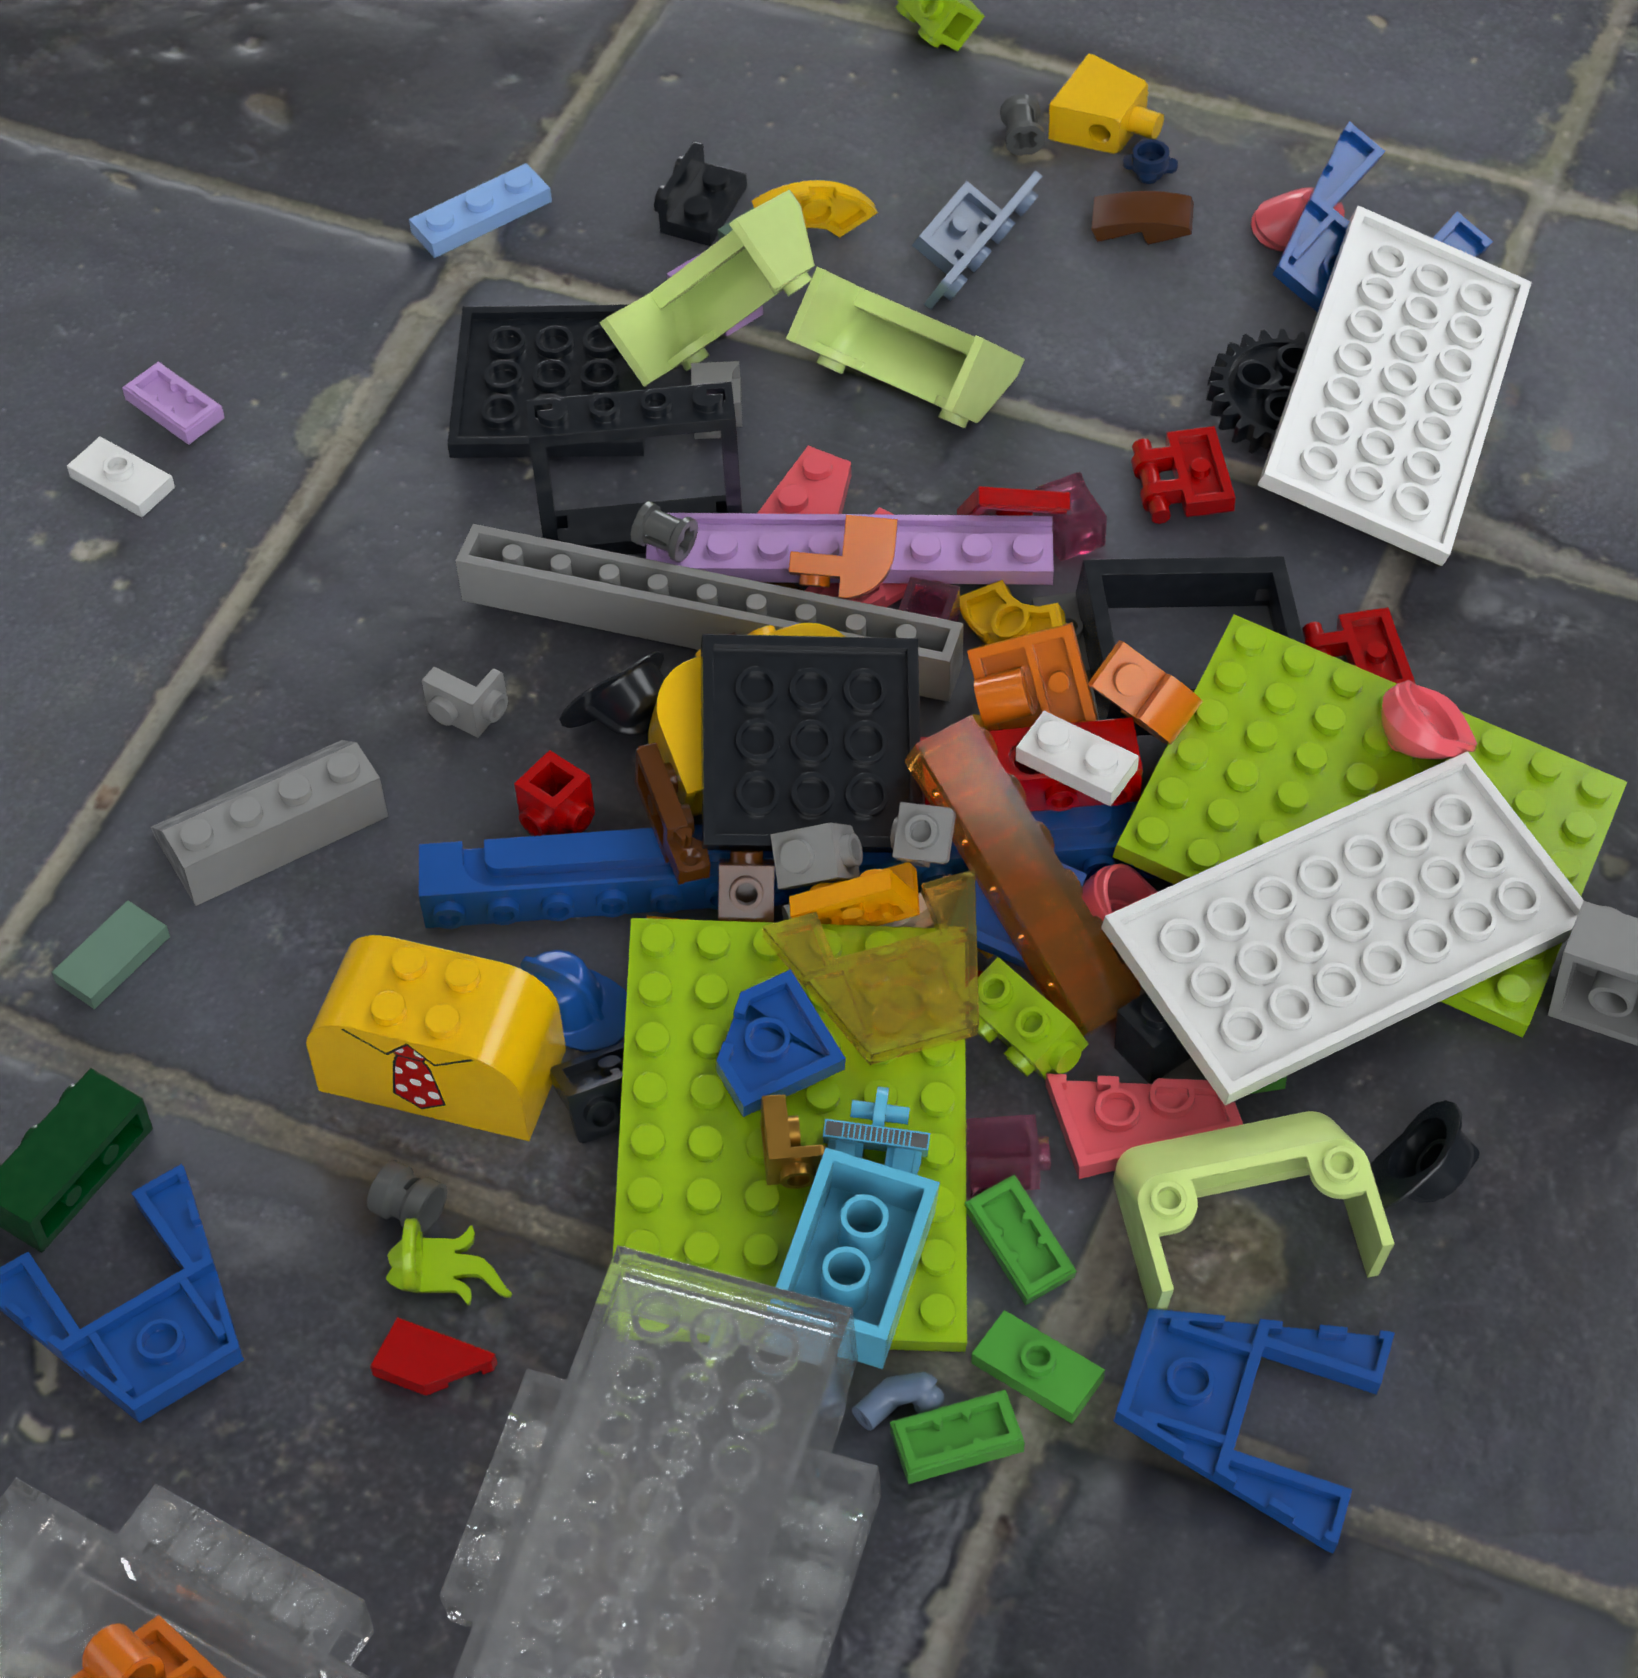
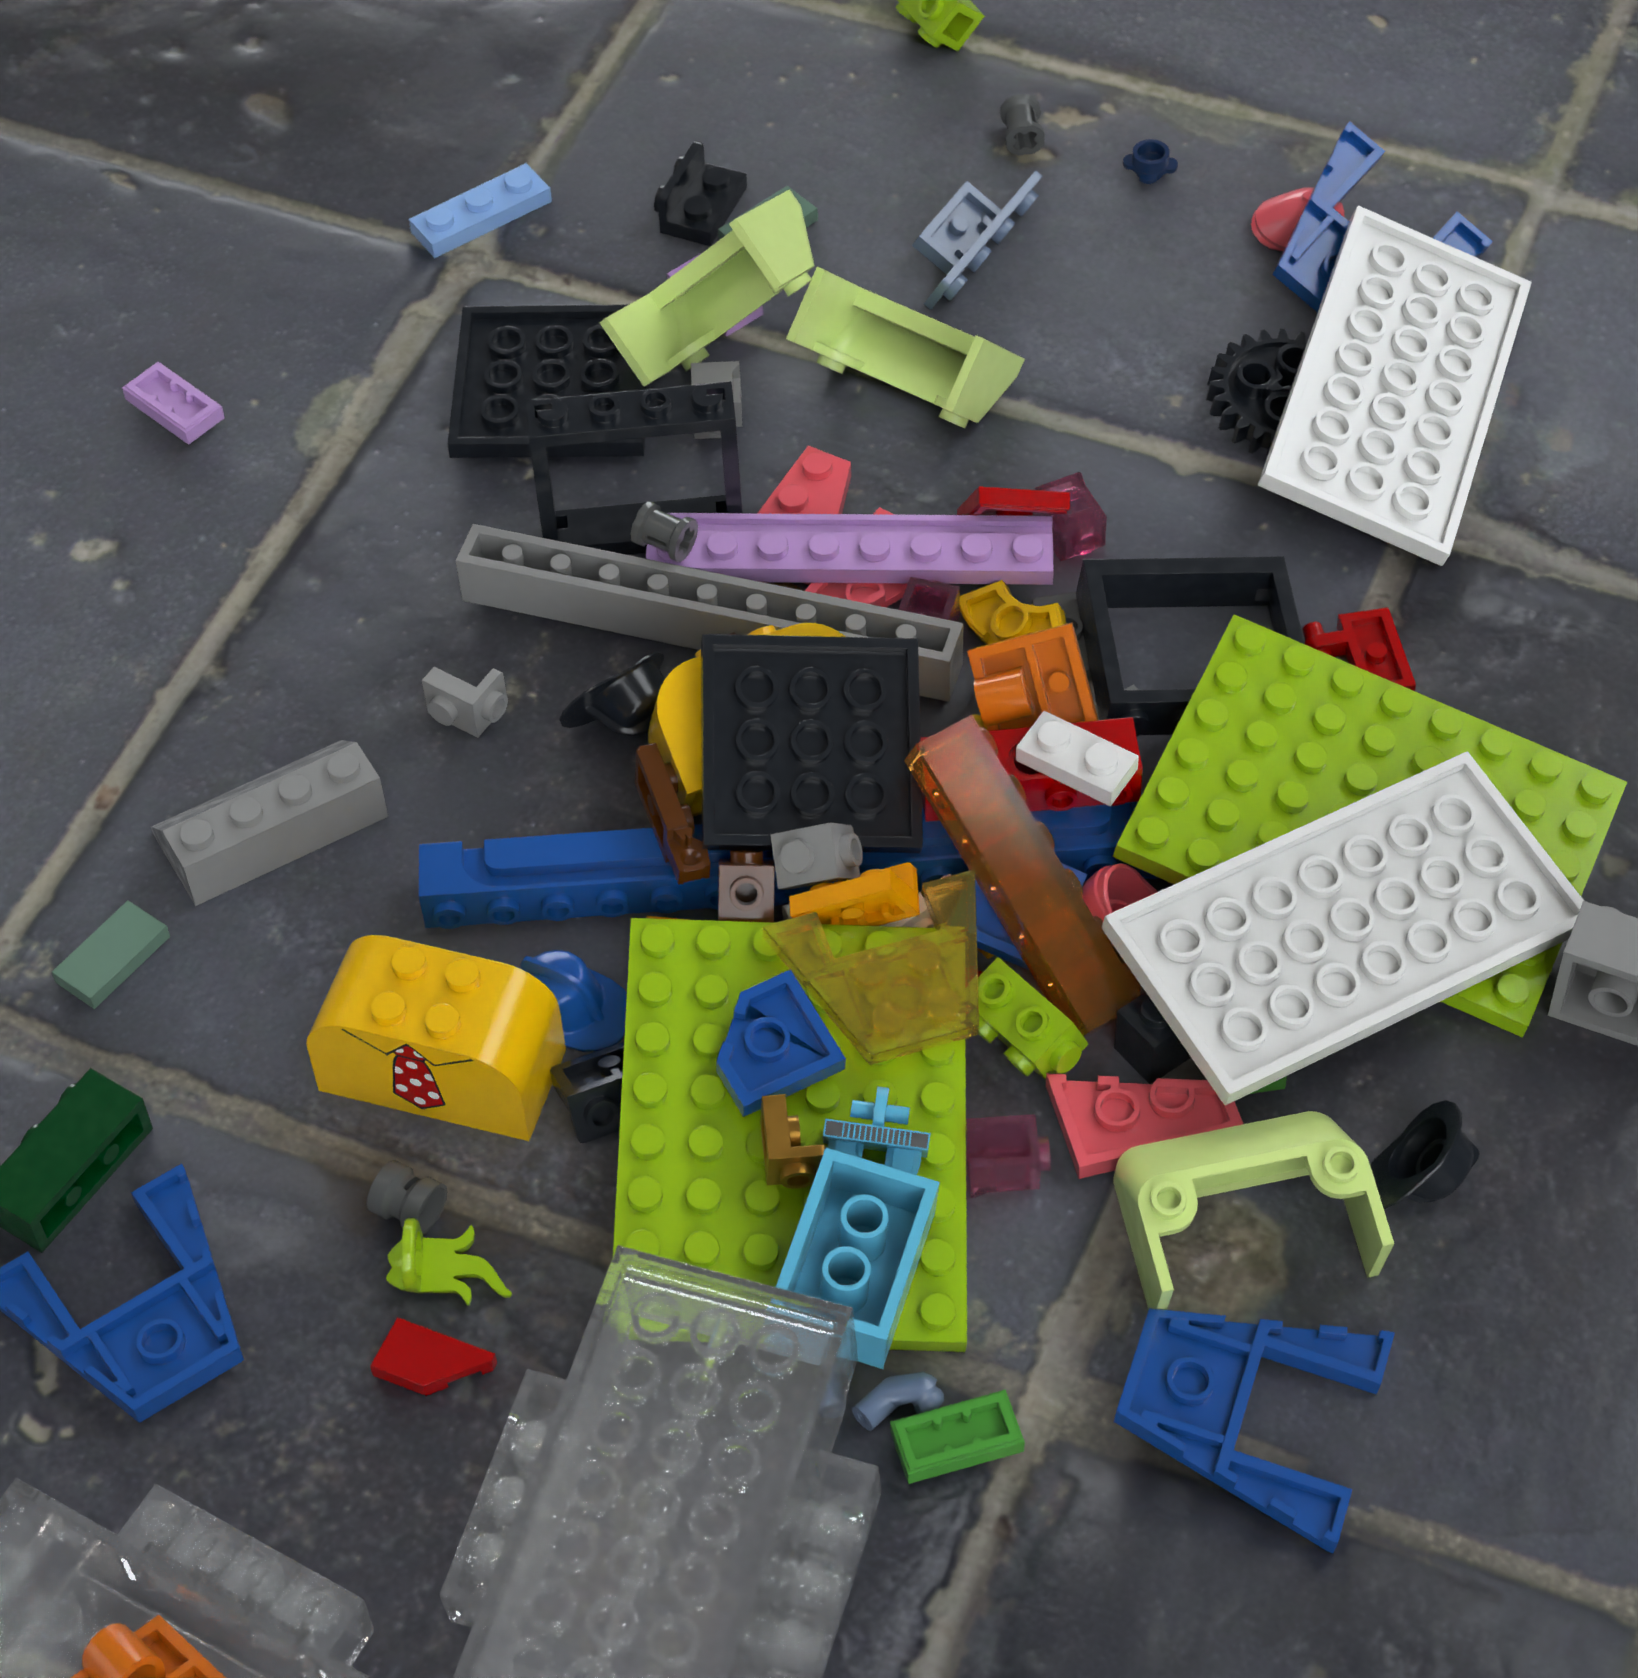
white plate [67,436,175,517] -> none
red brick [514,750,595,836] -> none
yellow tile [751,180,878,238] -> none
orange brick [789,515,898,600] -> none
light grey bracket [890,802,956,868] -> none
bright green plate [964,1174,1077,1306] -> none
bright green plate [971,1310,1105,1424] -> none
yellow torso [1048,53,1164,154] -> none
orange brick [1088,640,1203,745] -> none
reddish brown slope [1091,191,1194,245] -> none
red plate [1131,426,1236,524] -> none
coral hat [1381,680,1477,759] -> none

